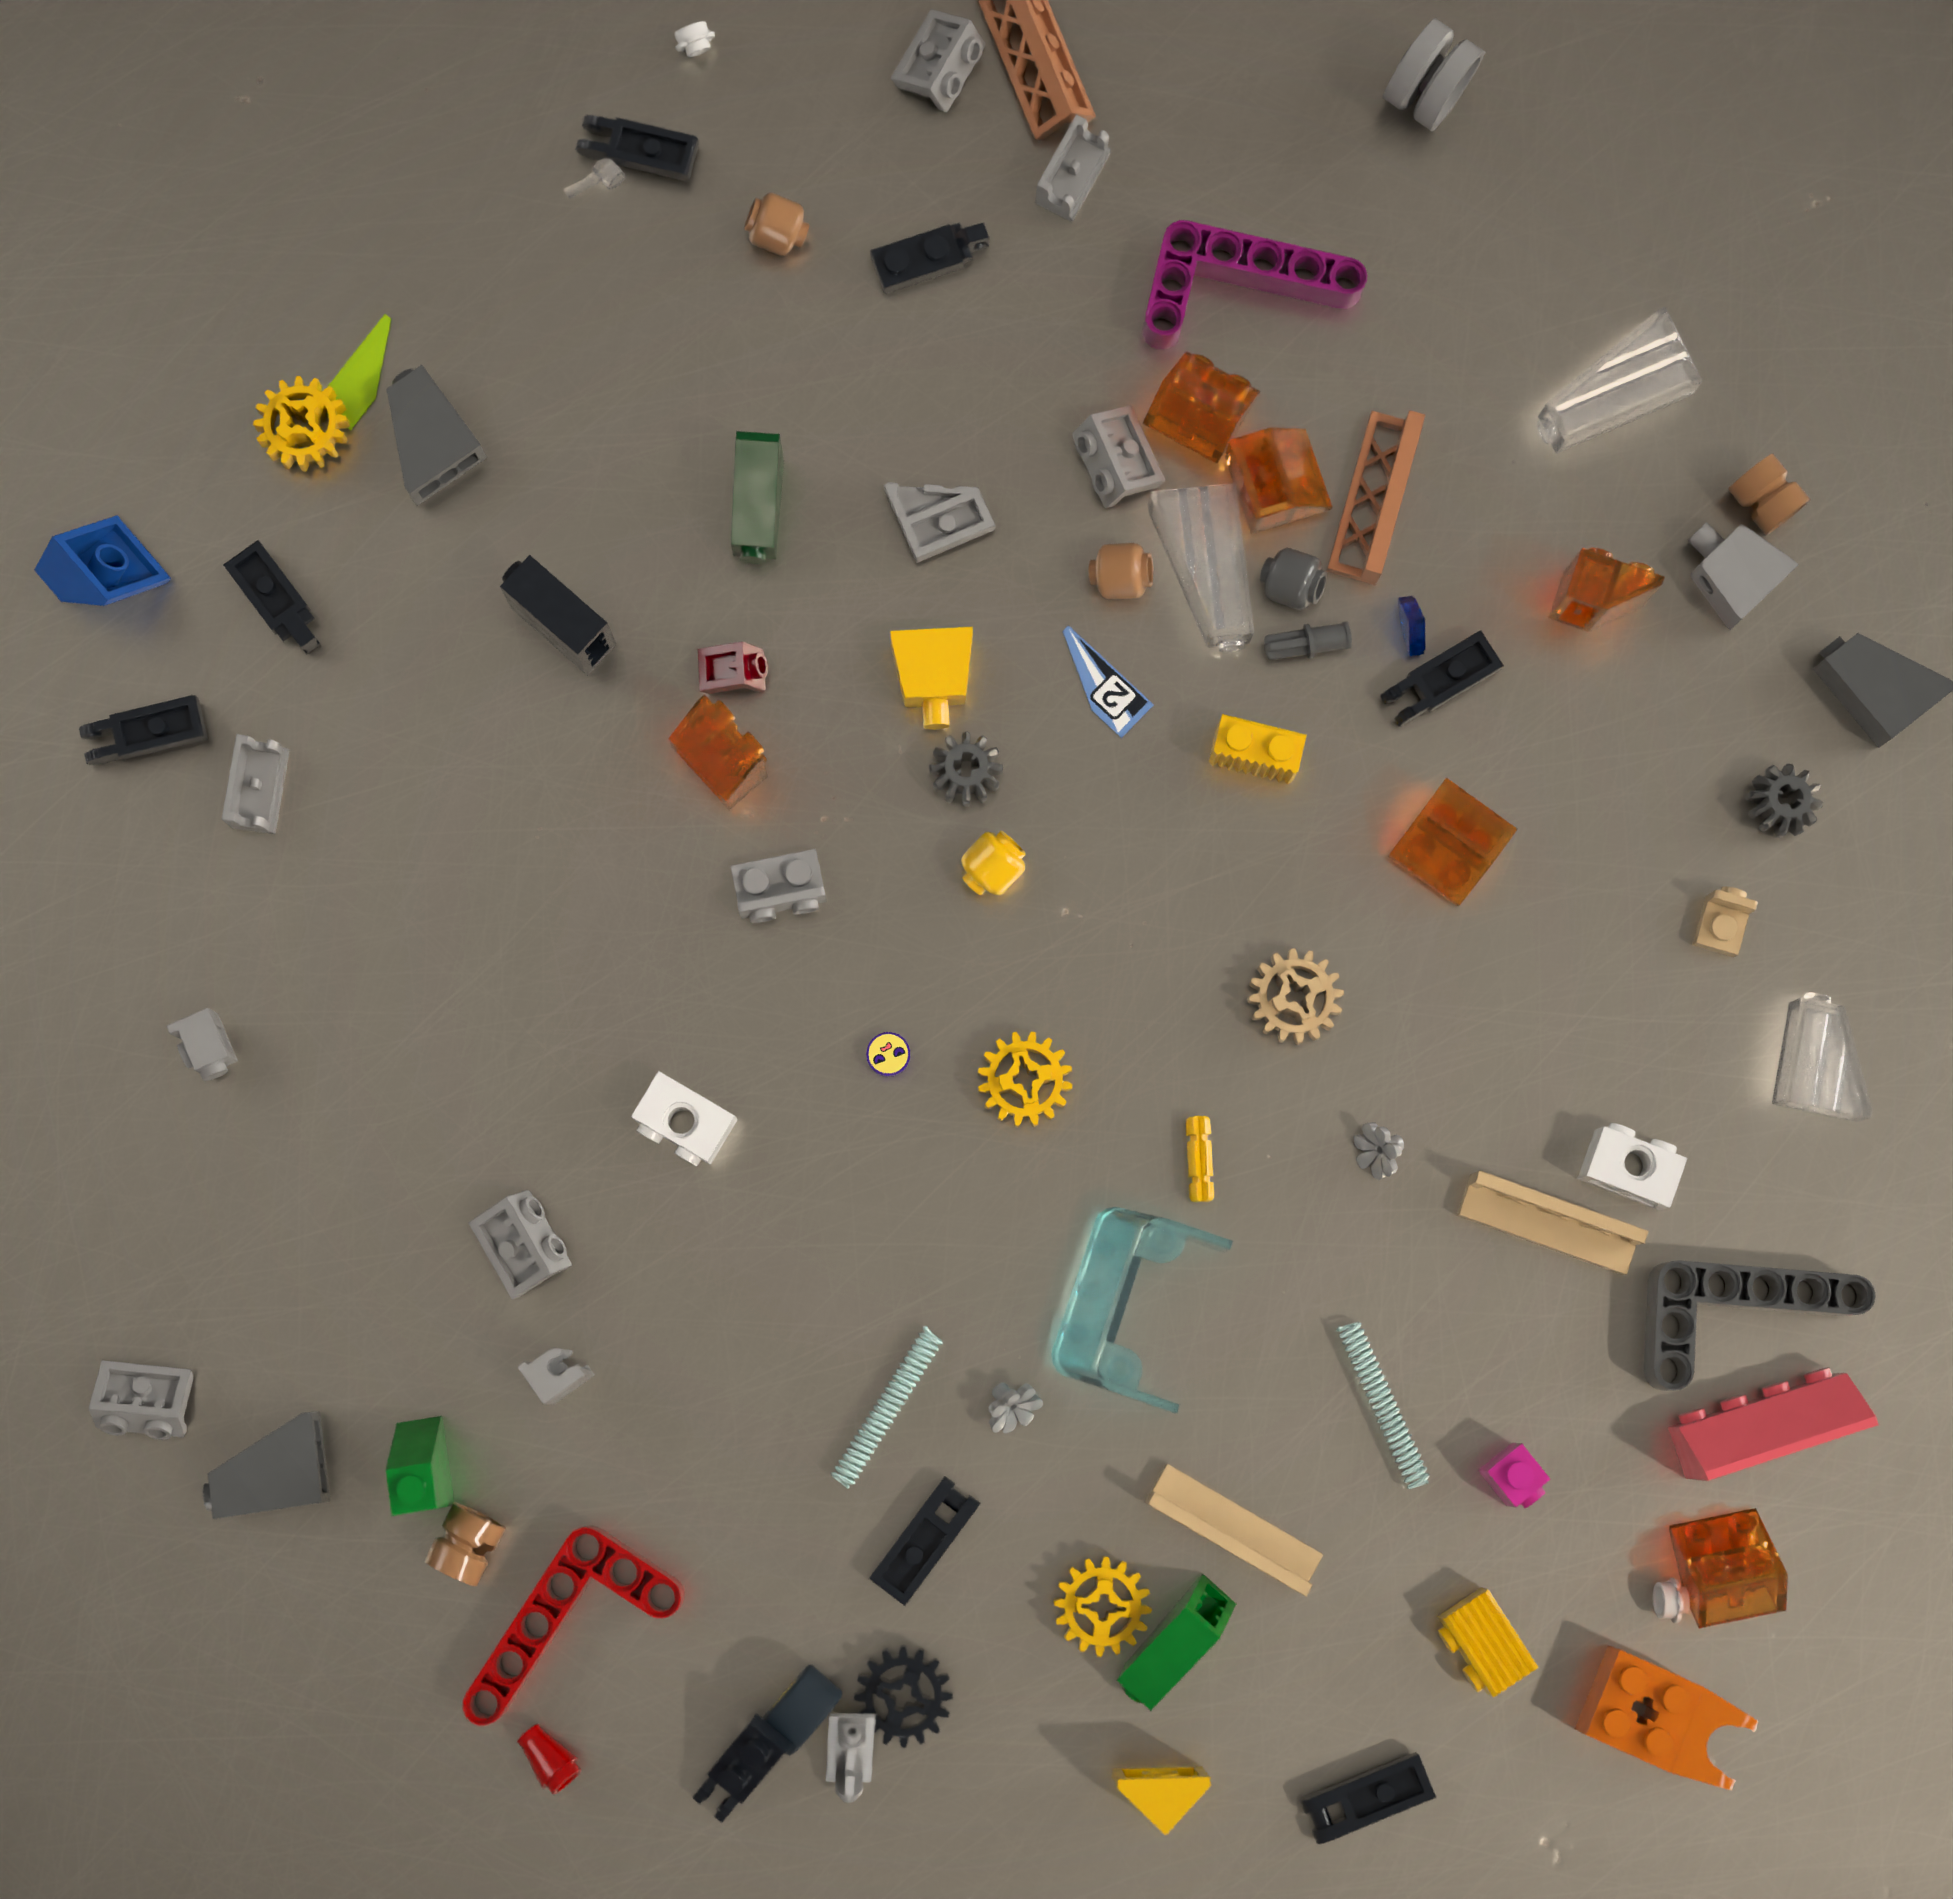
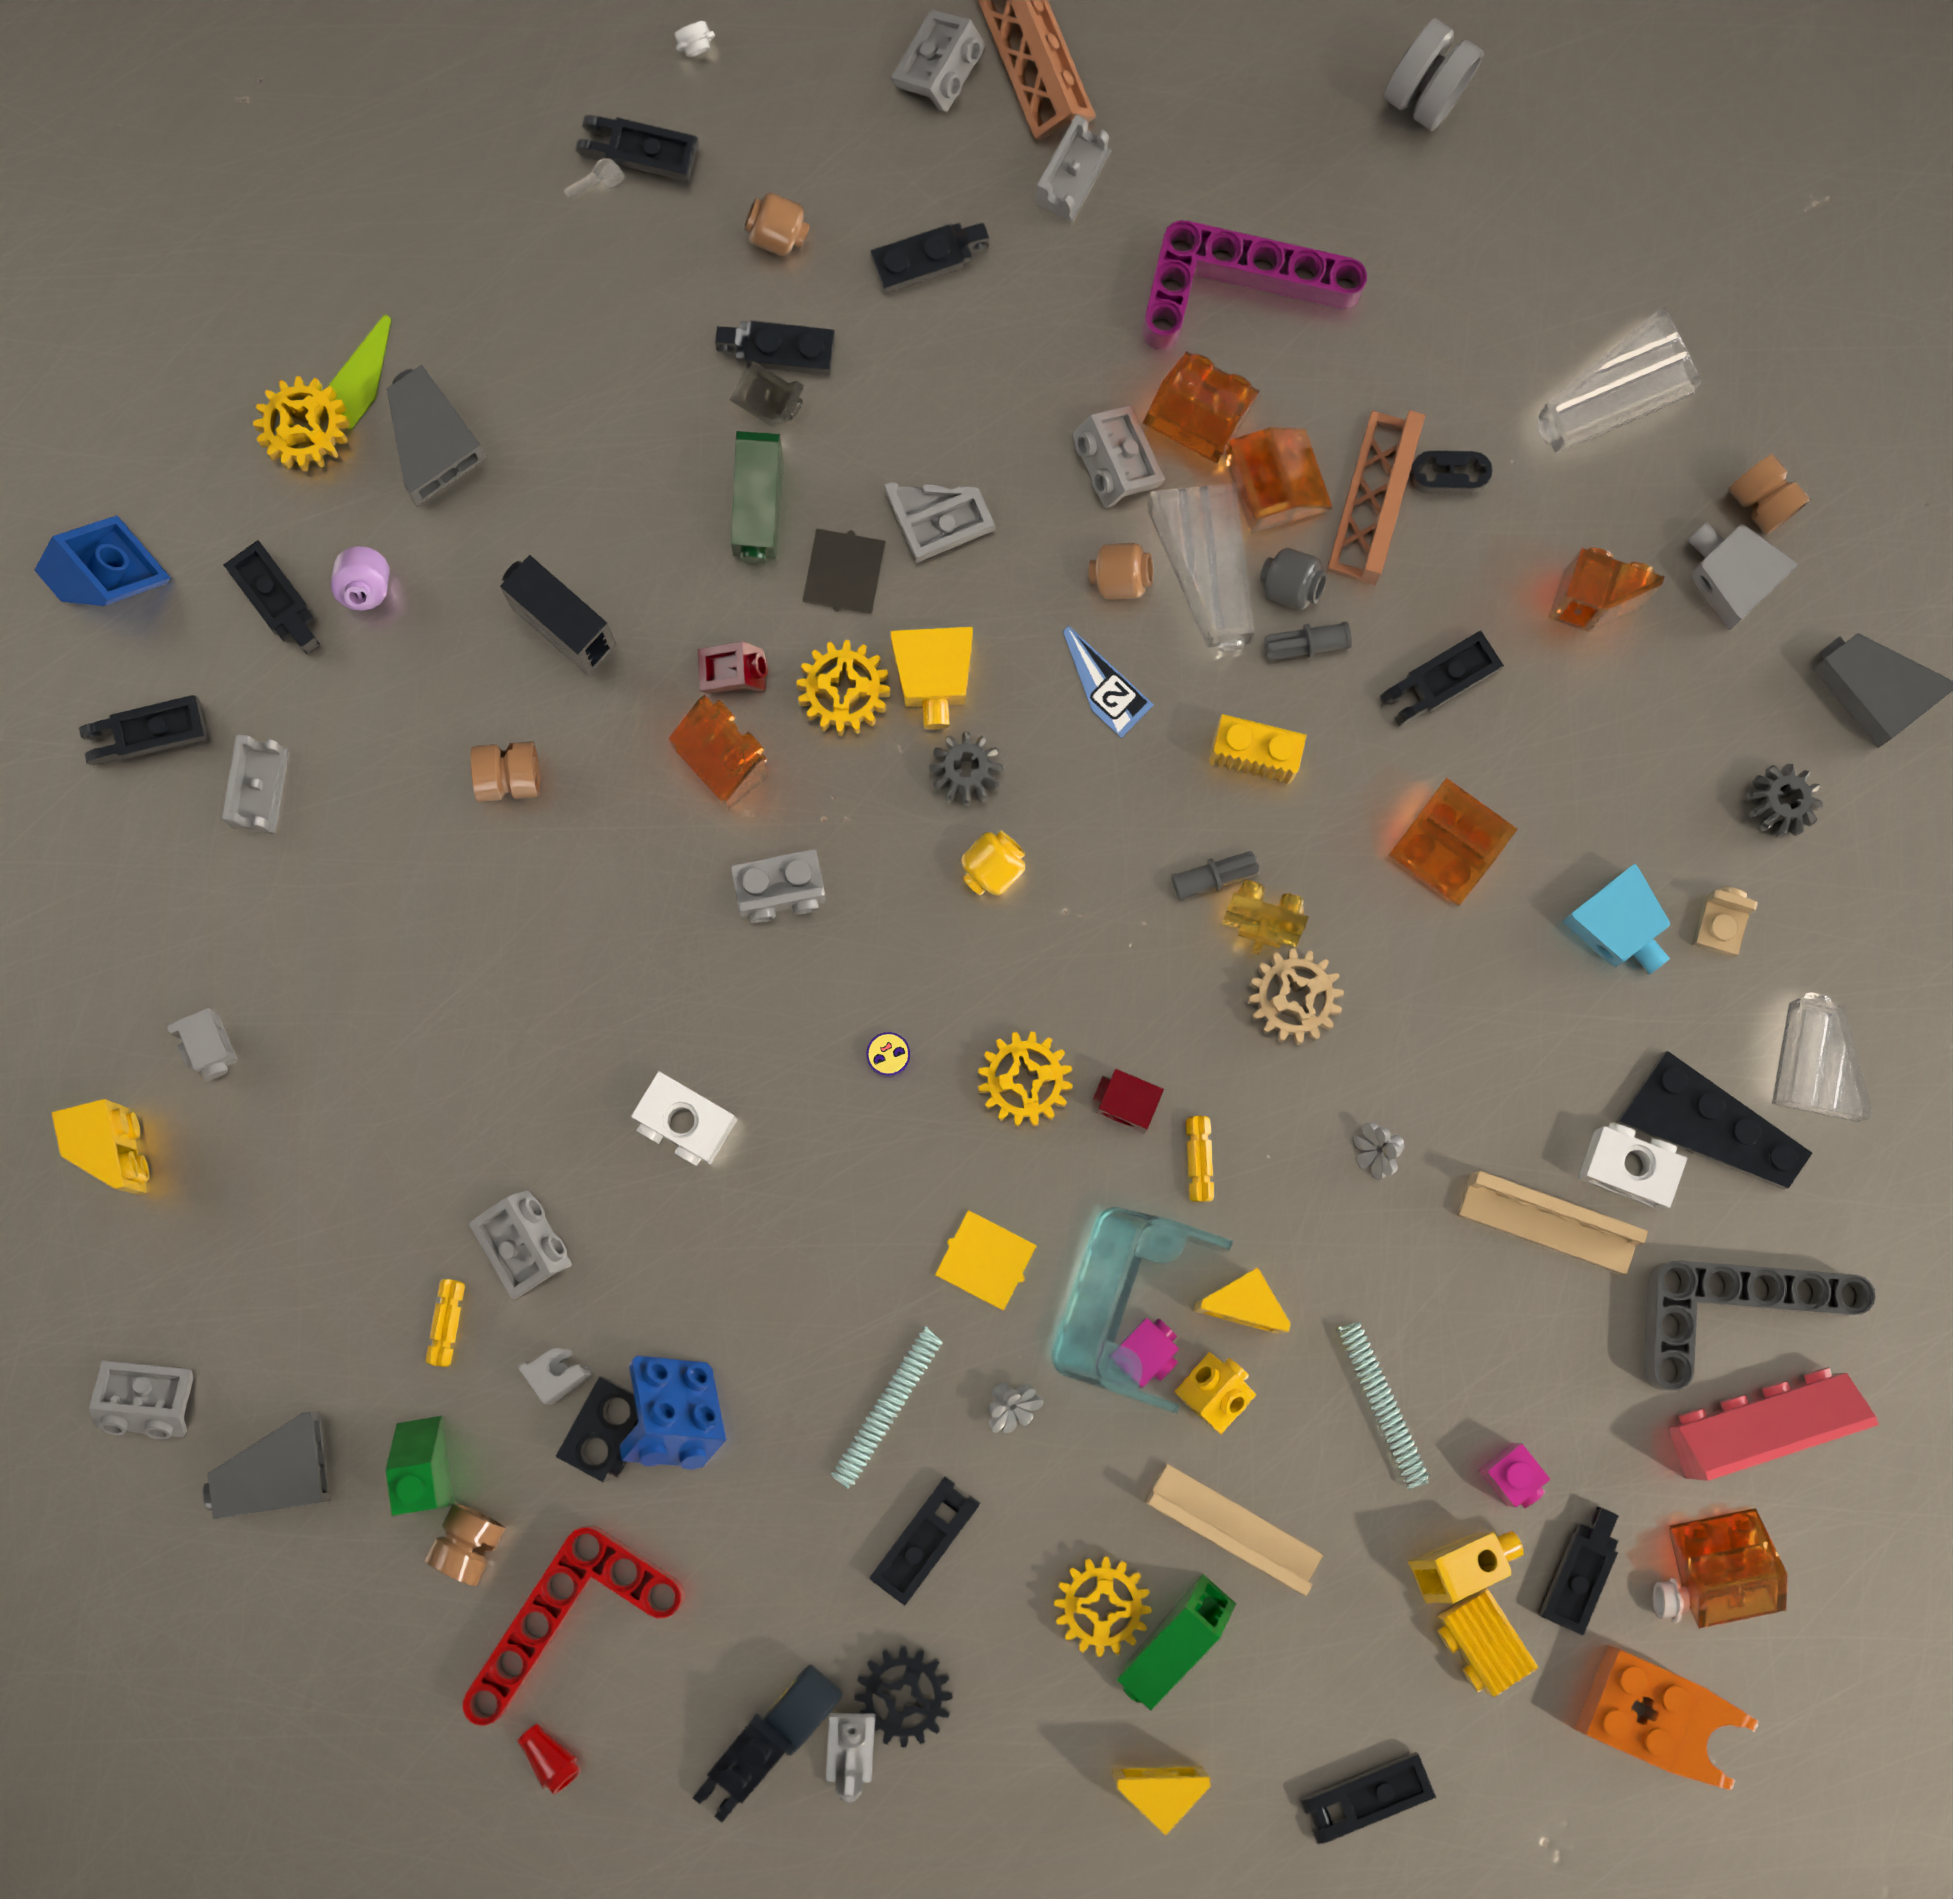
clear blue tile [1398,595,1426,657] -> none
none -> yellow slope [51,1099,150,1195]
none -> lavender head [331,546,389,611]
none -> yellow axle [425,1279,465,1367]
none -> medium nougat wheel [471,741,540,802]
none -> black brick [555,1376,639,1482]
none -> blue bracket [619,1356,726,1470]
none -> black hinge [715,320,835,375]
none -> clear smoke bracket [730,361,804,426]
none -> yellow gear [796,640,890,736]
none -> clear smoke piece [802,528,886,614]
none -> yellow piece [935,1210,1037,1311]
none -> dark red brick [1092,1068,1164,1133]
none -> dark pink brick [1108,1318,1179,1388]
none -> dark grey axle [1171,851,1260,901]
none -> yellow brick [1174,1352,1256,1434]
none -> yellow slope [1193,1268,1291,1334]
none -> clear yellow hips [1222,879,1309,955]
none -> yellow torso [1408,1531,1524,1603]
none -> black beam [1409,451,1493,494]
none -> black hinge [1539,1506,1619,1636]
none -> medium azure torso [1562,864,1670,975]
none -> black wing [1615,1051,1812,1190]

